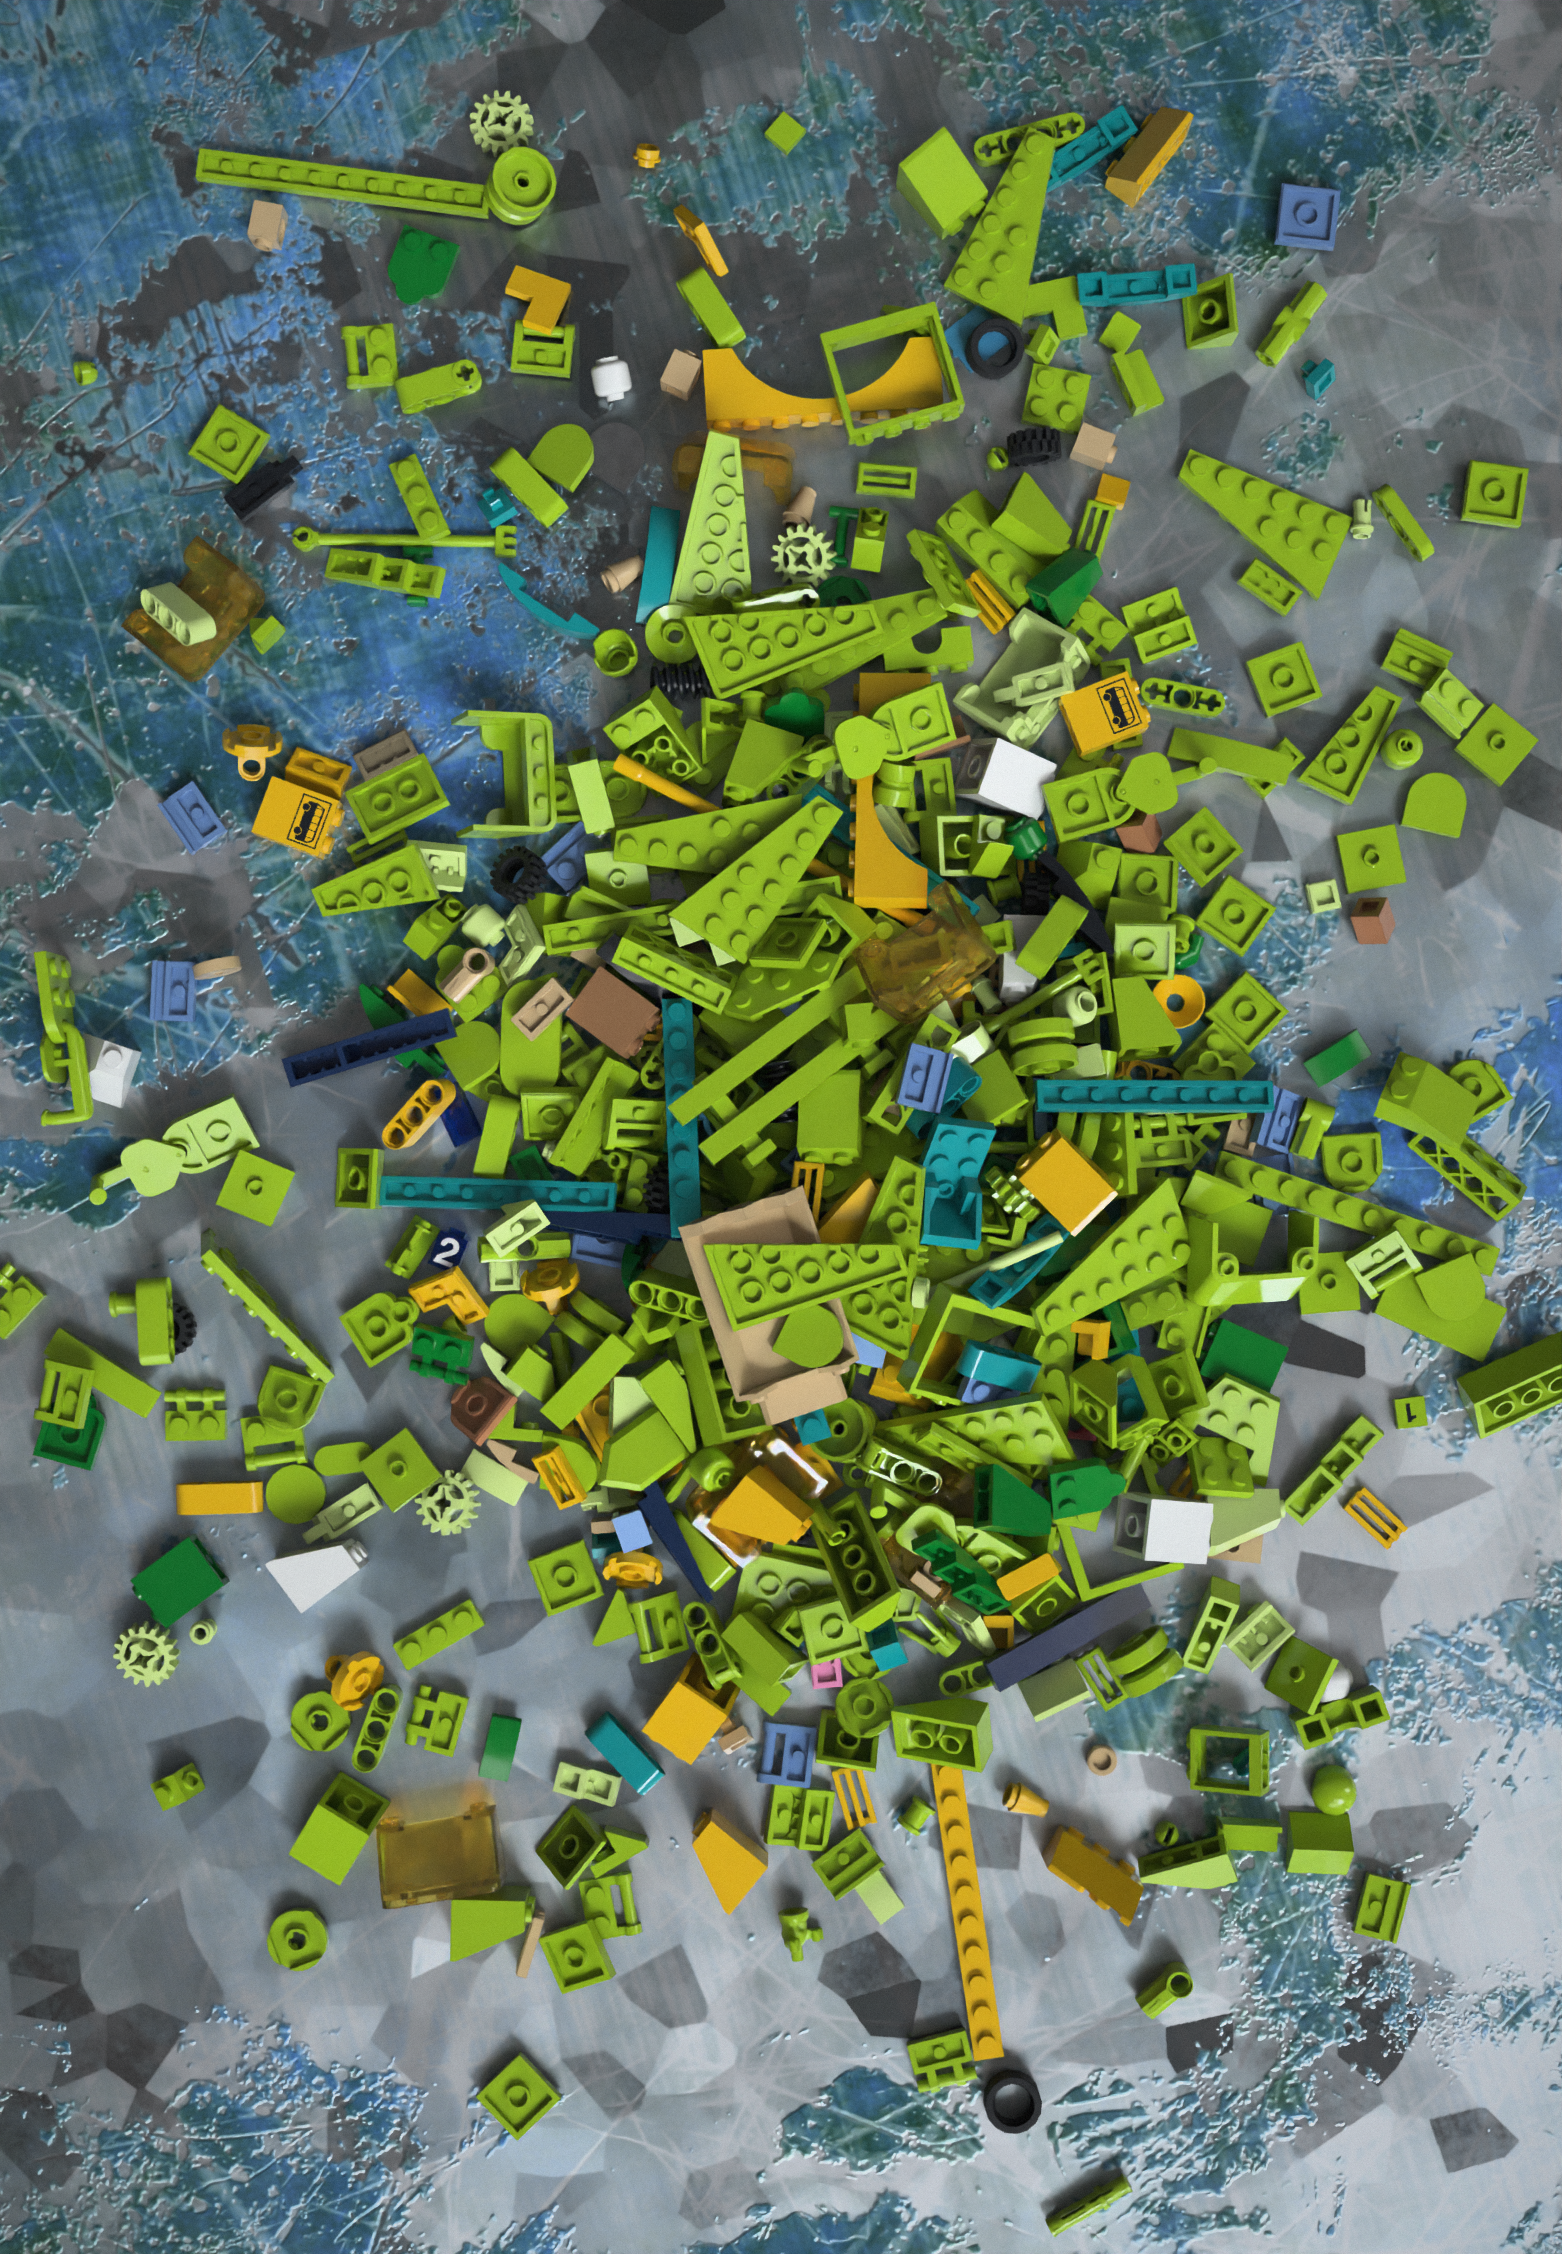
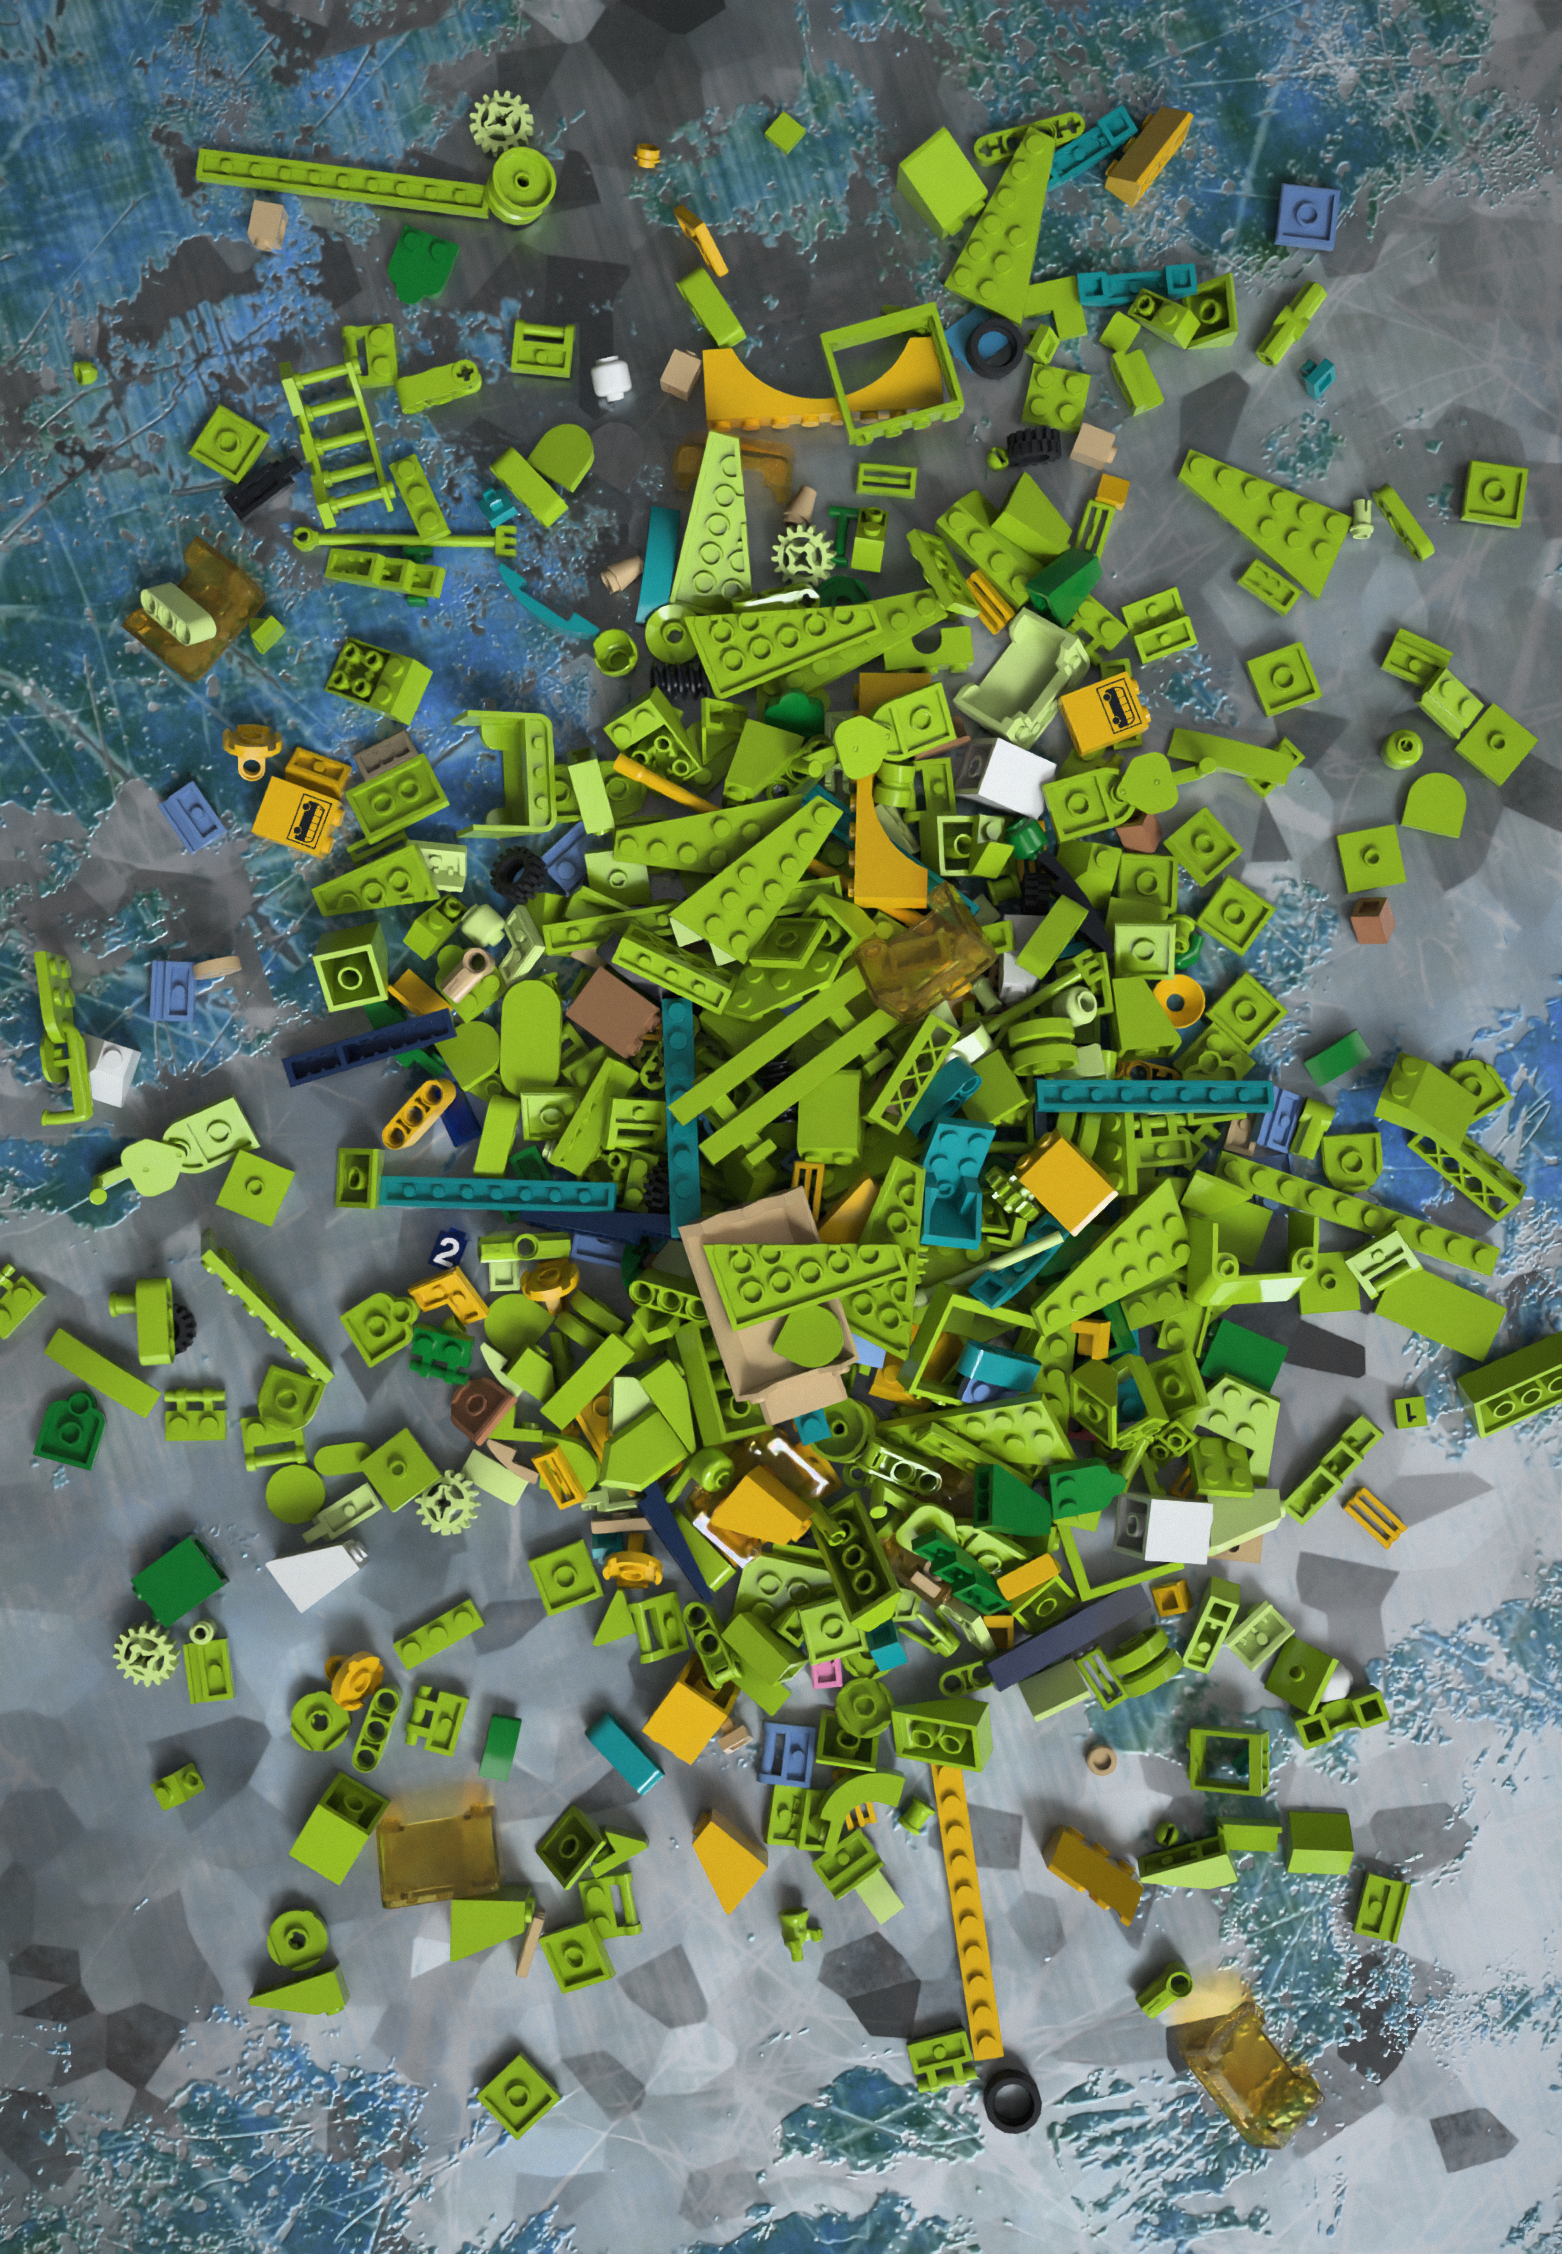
lime plate [33,1358,95,1429] -> none
yellow beam [176,1480,263,1515] -> none
lime hinge [384,1214,441,1280] -> none
yellowish green slope [482,1199,550,1258] -> none
yellow tile [505,265,571,336] -> none
tan plate [510,977,575,1041] -> none
yellowish green slope [552,1761,622,1807] -> none
light blue panel [612,1509,654,1553] -> none
lime bush [738,691,767,726] -> none
lime window [839,1002,878,1051] -> none
medium blue plate [895,1043,954,1114] -> none
yellowish green tile [912,1277,930,1309] -> none
yellowish green hinge [993,661,1075,708] -> none
yellow cone [1002,1782,1049,1818] -> none
lime pin [1045,2173,1133,2237] -> none
lime beam [1139,677,1225,719] -> none
lime wing [1296,686,1403,806] -> none
yellowish green tile [1304,878,1342,914] -> none
lime hair [1310,1765,1357,1816] -> none
lime tile [1413,1251,1485,1321] -> none
none -> lime plate [183,1637,236,1705]
none -> lime slope [248,1963,350,2016]
none -> lime fence [279,345,397,529]
none -> lime slope [312,921,388,1013]
none -> lime slope [324,637,433,726]
none -> lime arch [817,1766,906,1854]
none -> lime slope [1127,288,1201,349]
none -> yellow slope [1151,1578,1194,1617]
none -> clear yellow windscreen [1181,2002,1326,2150]

